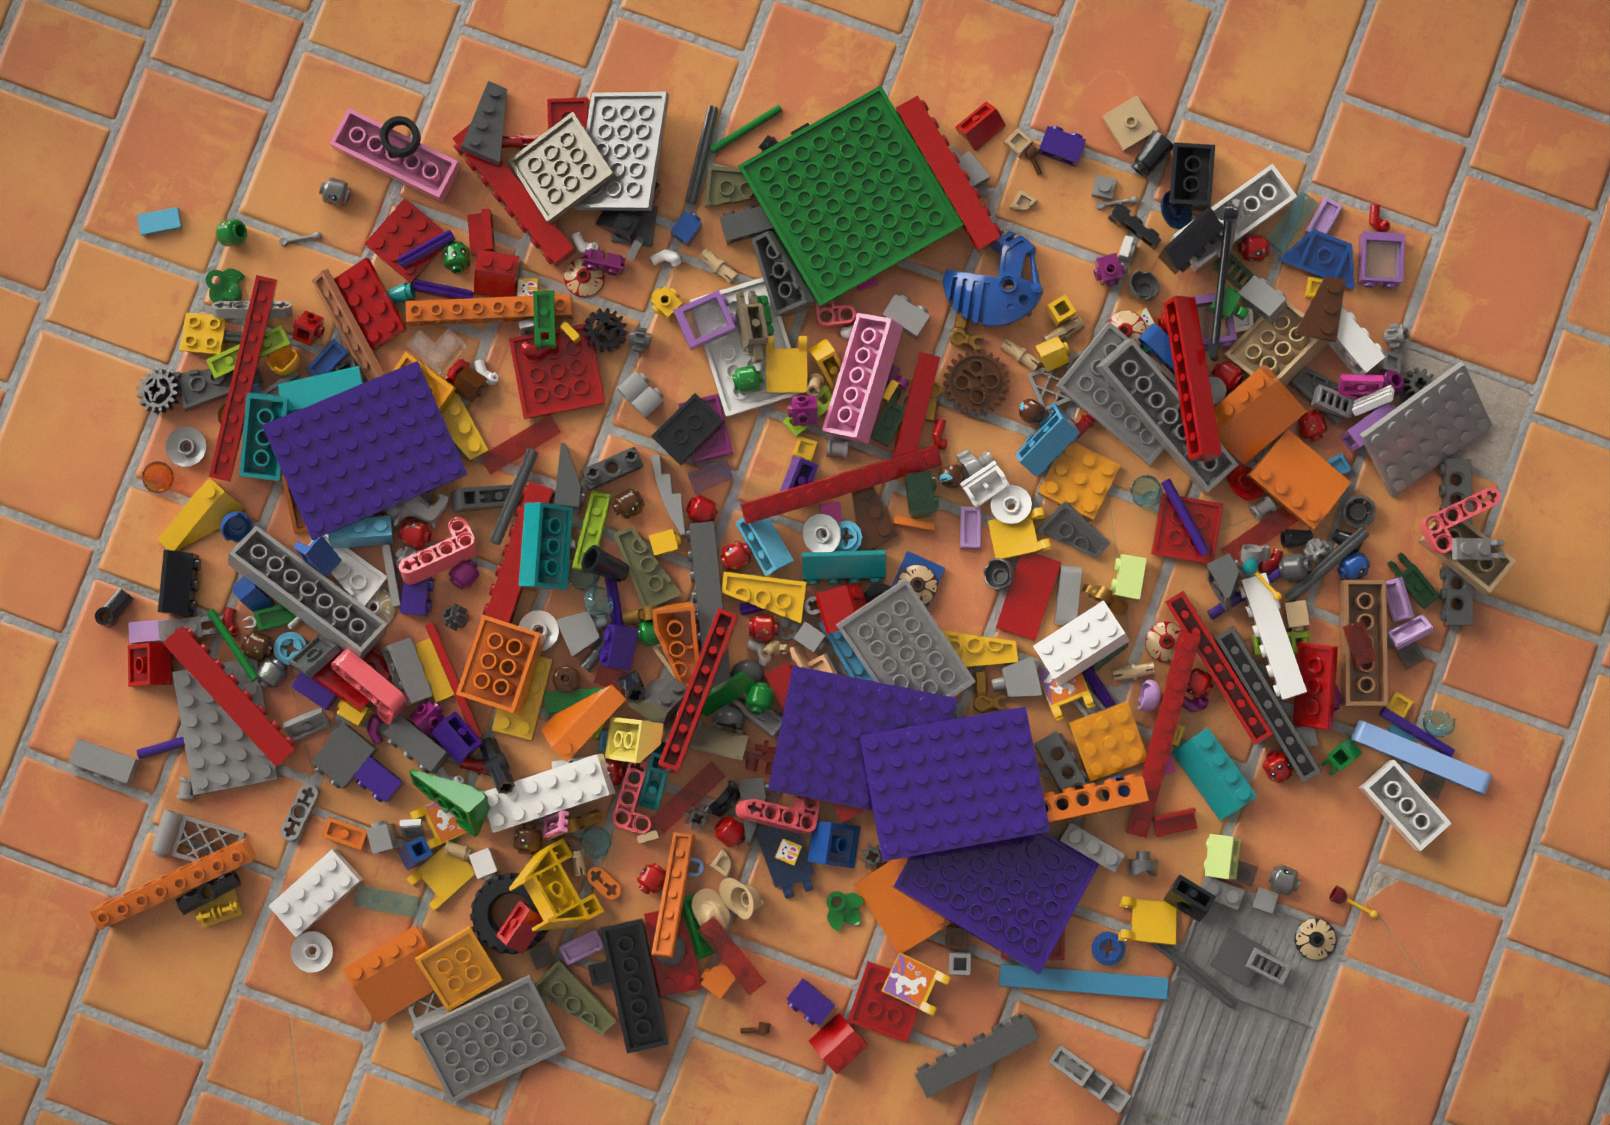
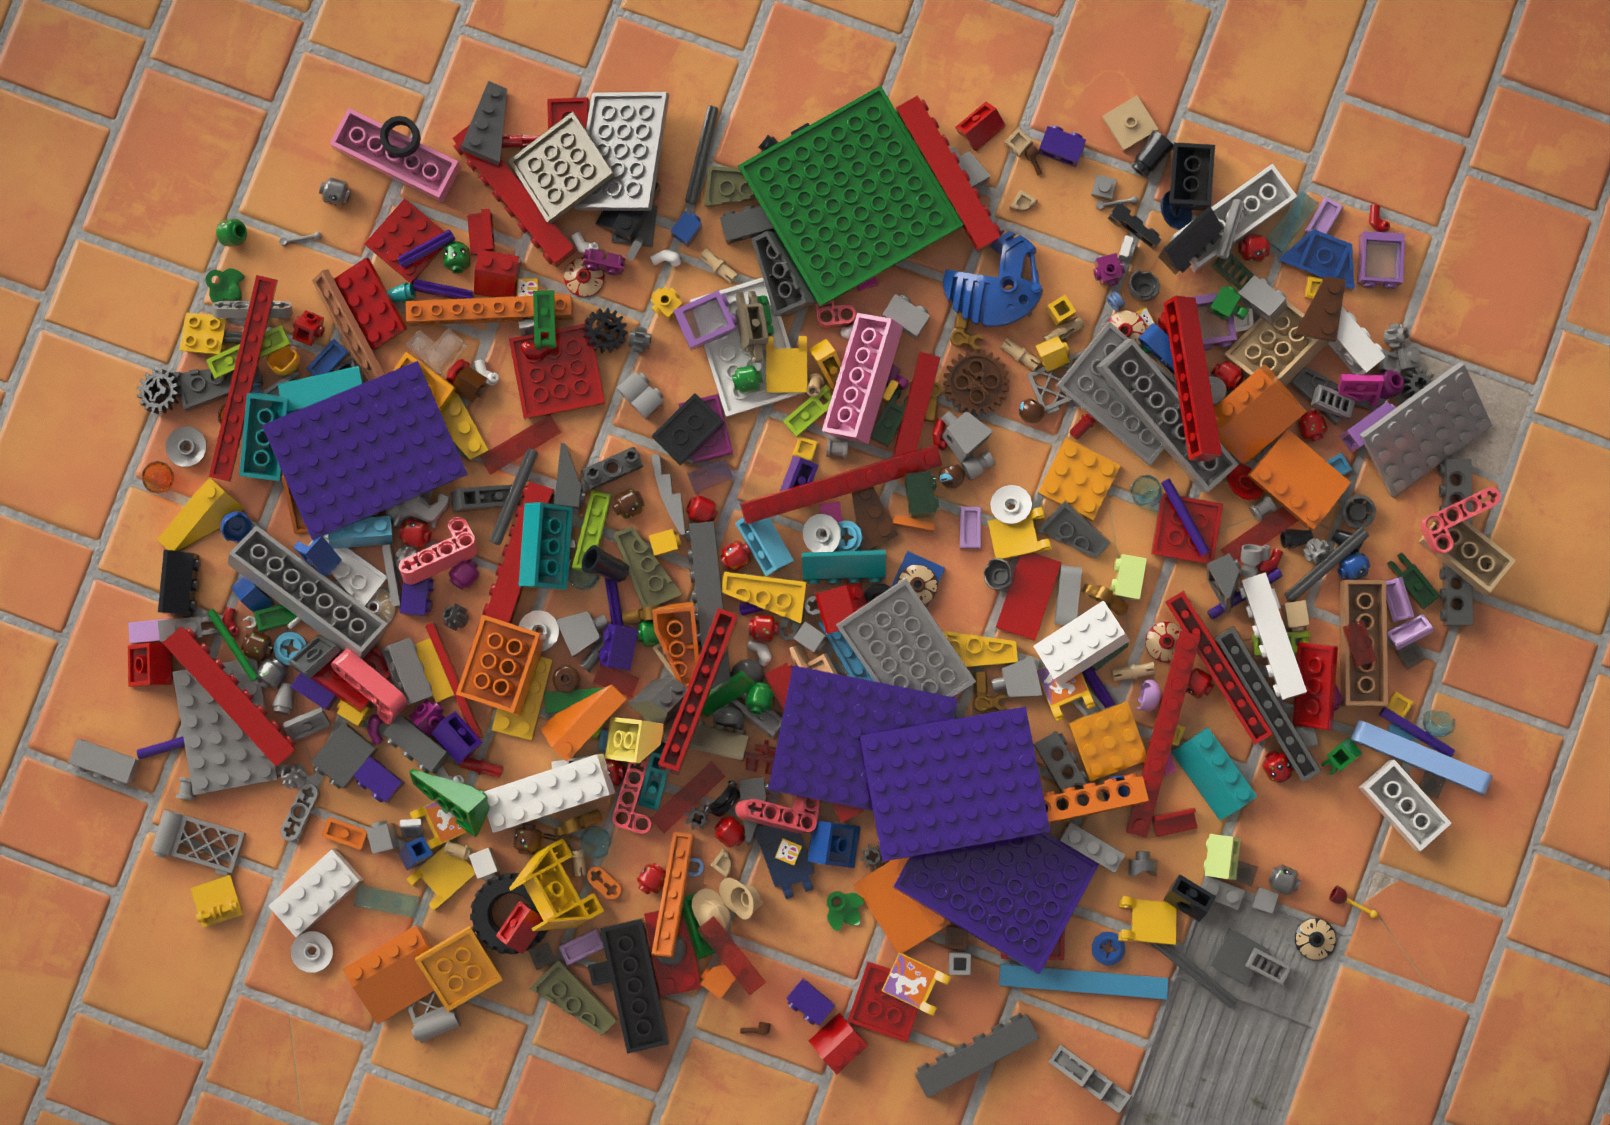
orange brick [90,837,256,931] -> none
black piece [95,587,134,627] -> none
medium azure tile [137,207,182,236] -> none
black piece [176,870,241,915] -> none
light grey plate [414,974,567,1103] -> none
black piece [479,737,515,794] -> none
bright pink tile [542,810,569,840] -> none
yellow tile [560,322,581,344] -> none
clear light blue hair [584,585,613,617] -> none
black piece [617,670,645,704] -> none
tan tile [637,830,660,844] -> none
green bar [709,104,782,154] -> none
tan arm [761,640,790,659] -> none
magenta brick [788,395,818,426] -> none
white hinge [960,461,1010,508] -> none
dark azure wedge [1015,403,1080,477] -> none
magenta arm [1182,696,1209,713] -> none
black hinge [1208,204,1238,362] -> none
hinge [1241,557,1282,601] -> none
dark grey head [1279,553,1312,582] -> none
white tile [1352,385,1395,416] -> none
light grey hinge [1452,538,1505,561] -> none
none -> light grey cone [272,683,293,715]
none -> light grey gear [281,763,308,789]
none -> light grey torso [941,410,993,462]
none -> medium blue bush [1106,291,1125,312]
none -> light grey plate [1397,346,1421,370]

